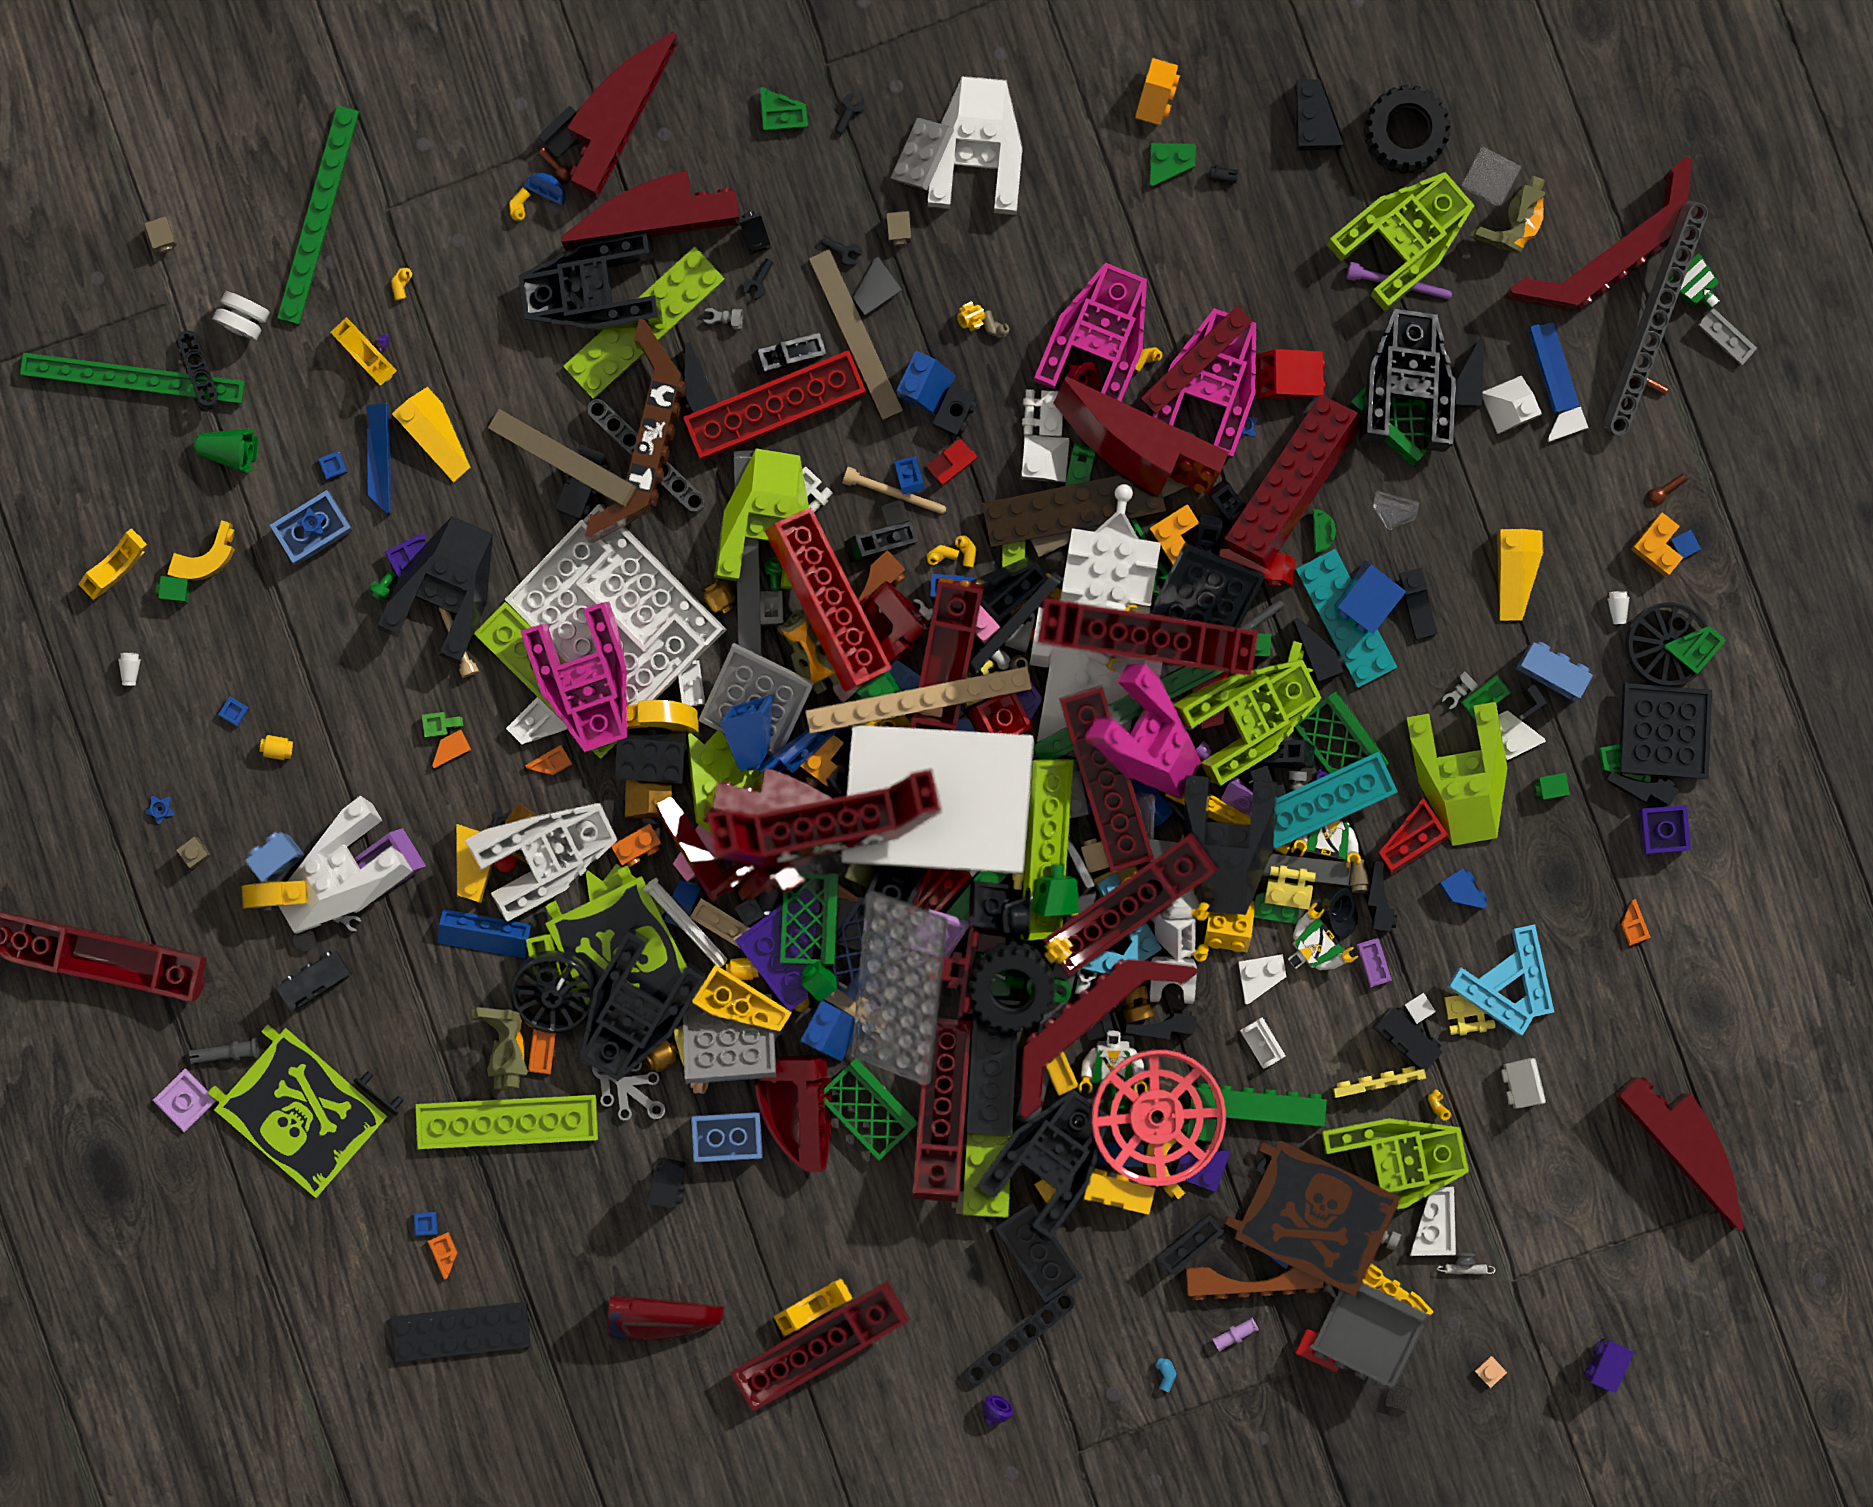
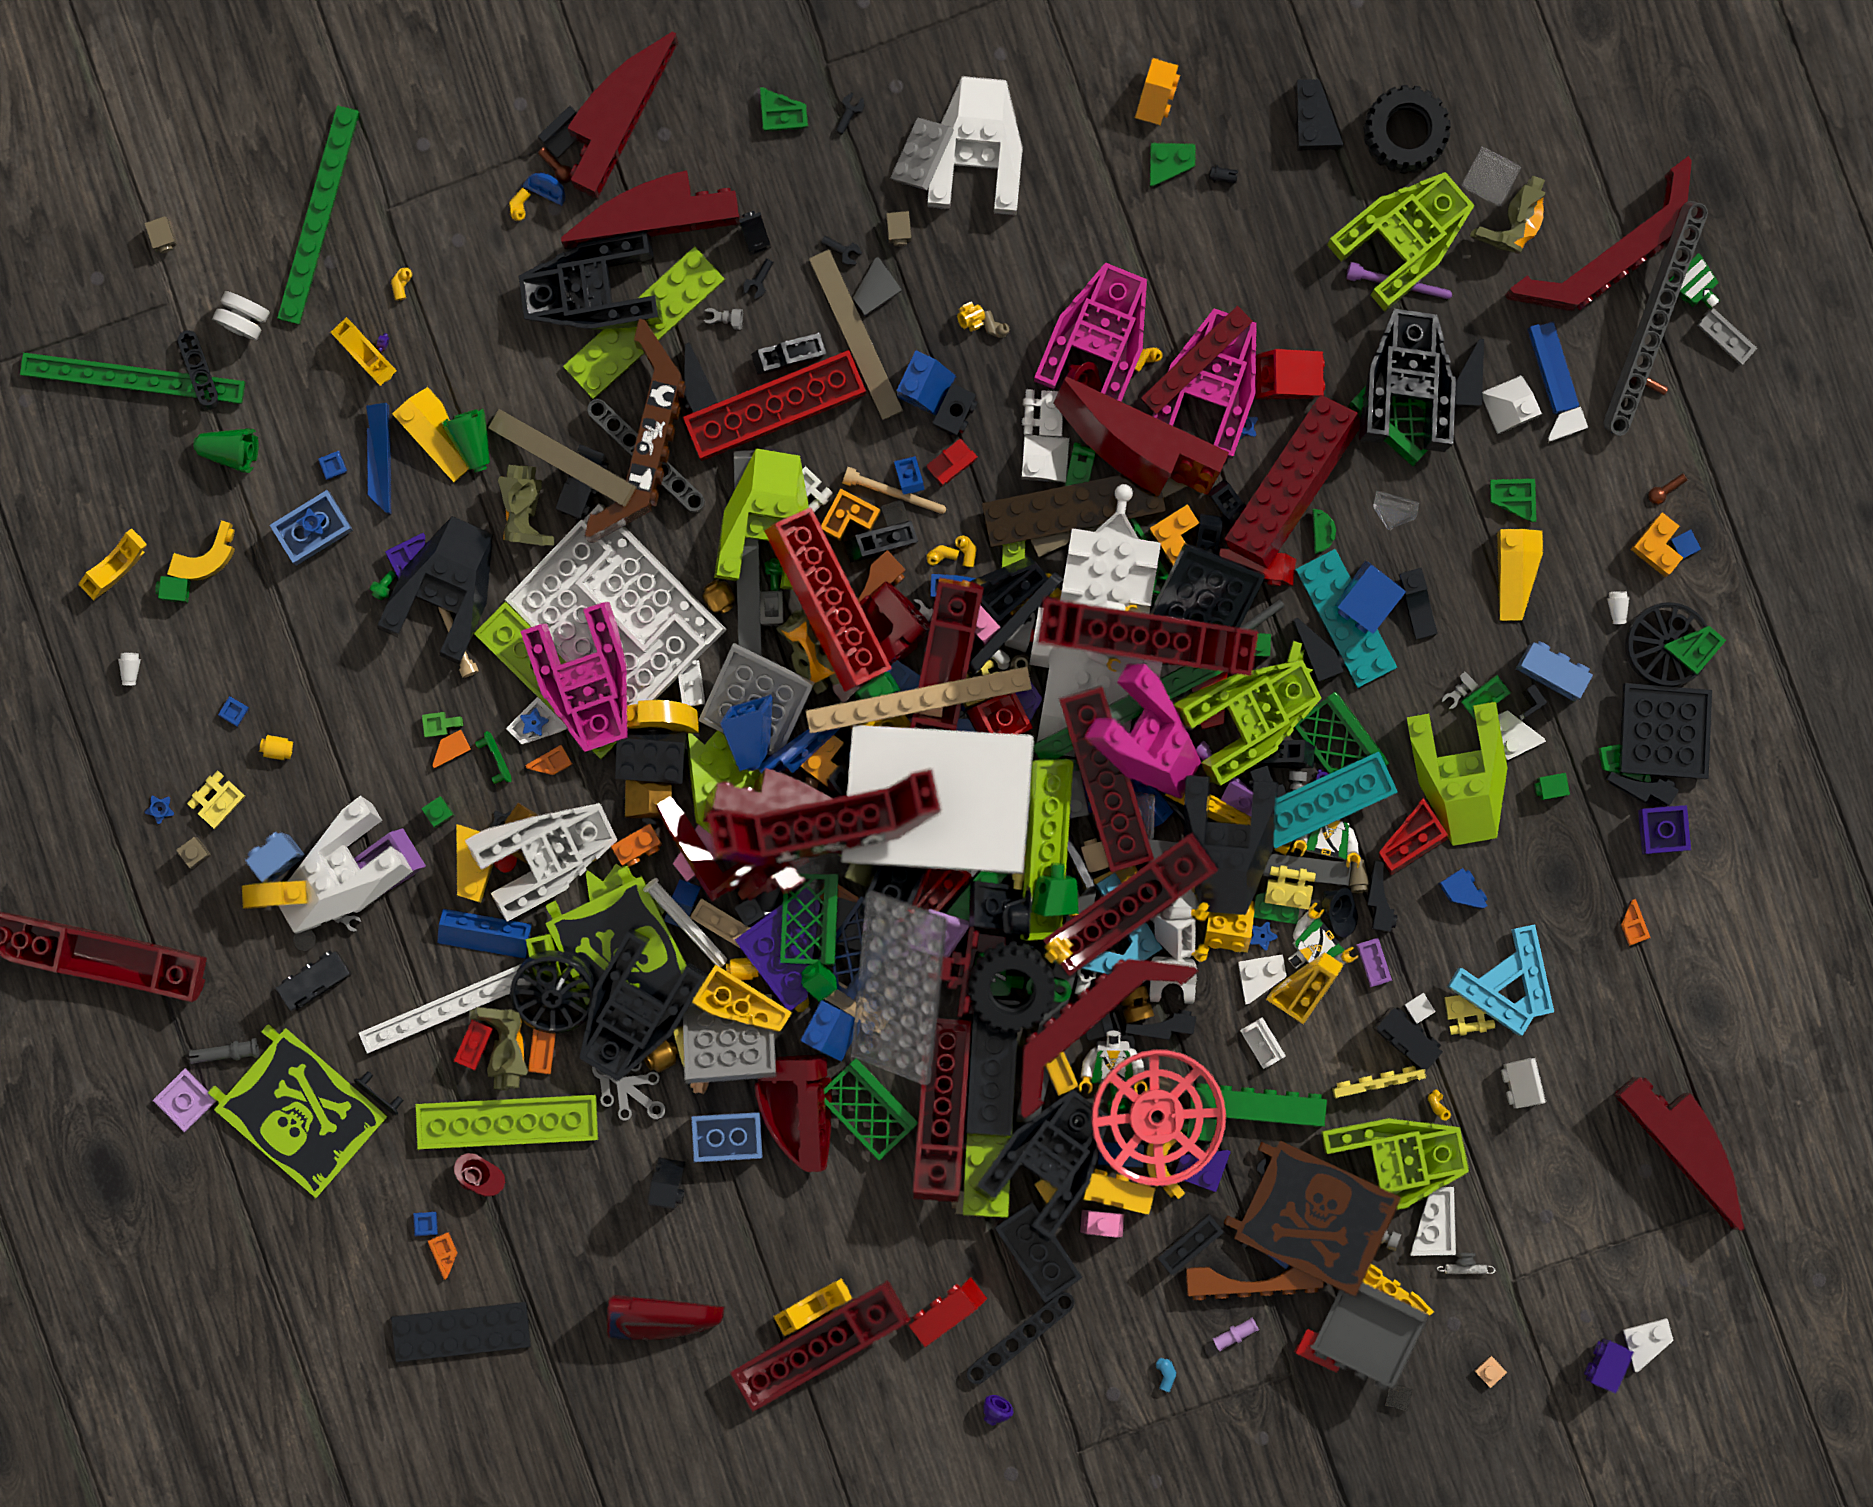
none -> light yellow plate [187,770,245,829]
none -> white plate [359,964,532,1054]
none -> green brick [421,796,455,828]
none -> green cone [441,408,490,472]
none -> red panel [454,1020,493,1070]
none -> dark red piece [454,1153,505,1196]
none -> green piece [475,731,512,784]
none -> olive hips [498,465,554,546]
none -> blue plate [520,708,549,736]
none -> light orange brick [821,489,880,541]
none -> red wedge [909,1277,987,1347]
none -> bright pink torso [1080,1210,1125,1237]
none -> blue plate [1250,922,1278,951]
none -> yellow wedge [1266,952,1343,1024]
none -> green wing [1490,479,1536,522]
none -> white wing [1623,1318,1673,1372]

